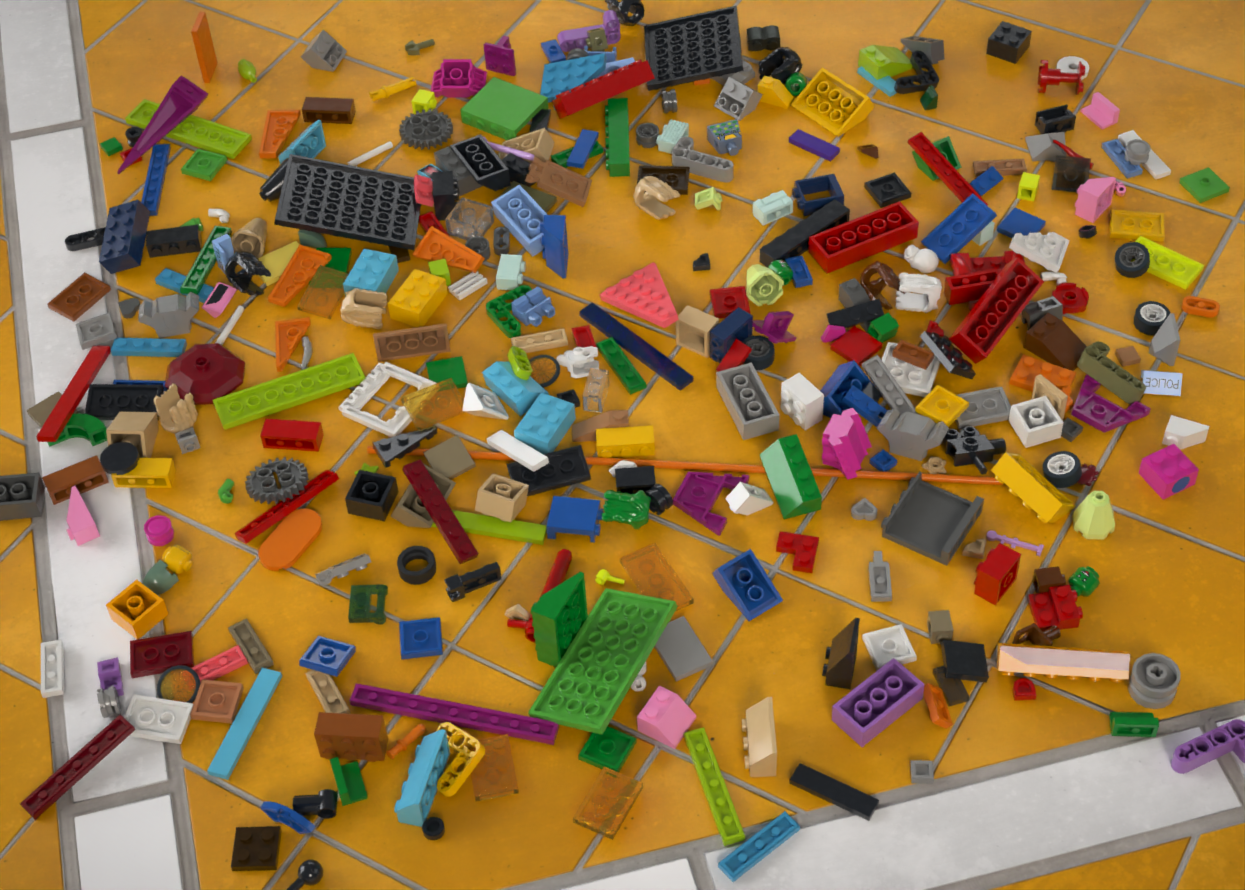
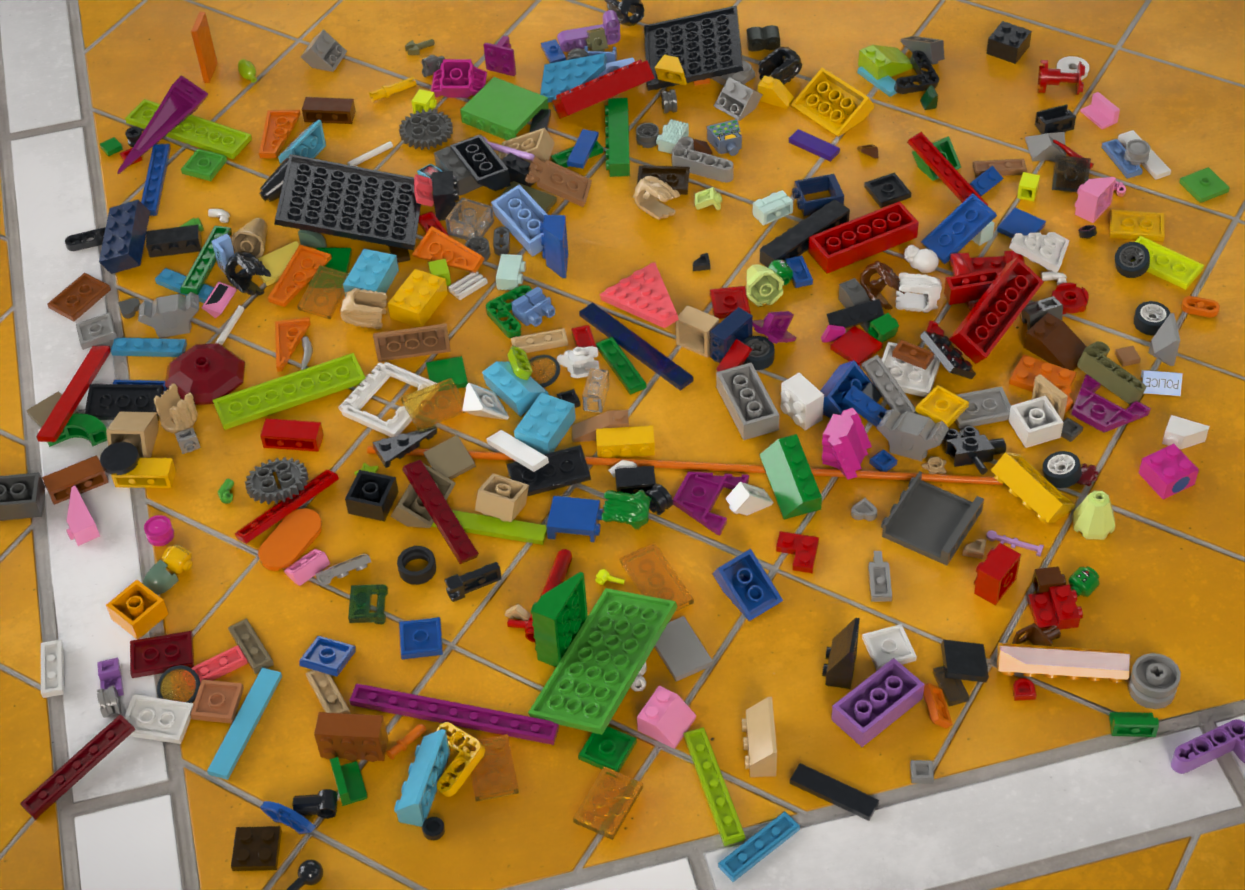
green head [785,72,808,96] -> none
dark tan brick [927,610,953,644] -> none
none -> bright pink slope [284,549,330,586]
none -> dark grey plate [422,55,445,77]
none -> yellow slope [655,55,687,85]
none -> reddish brown slope [693,139,713,155]

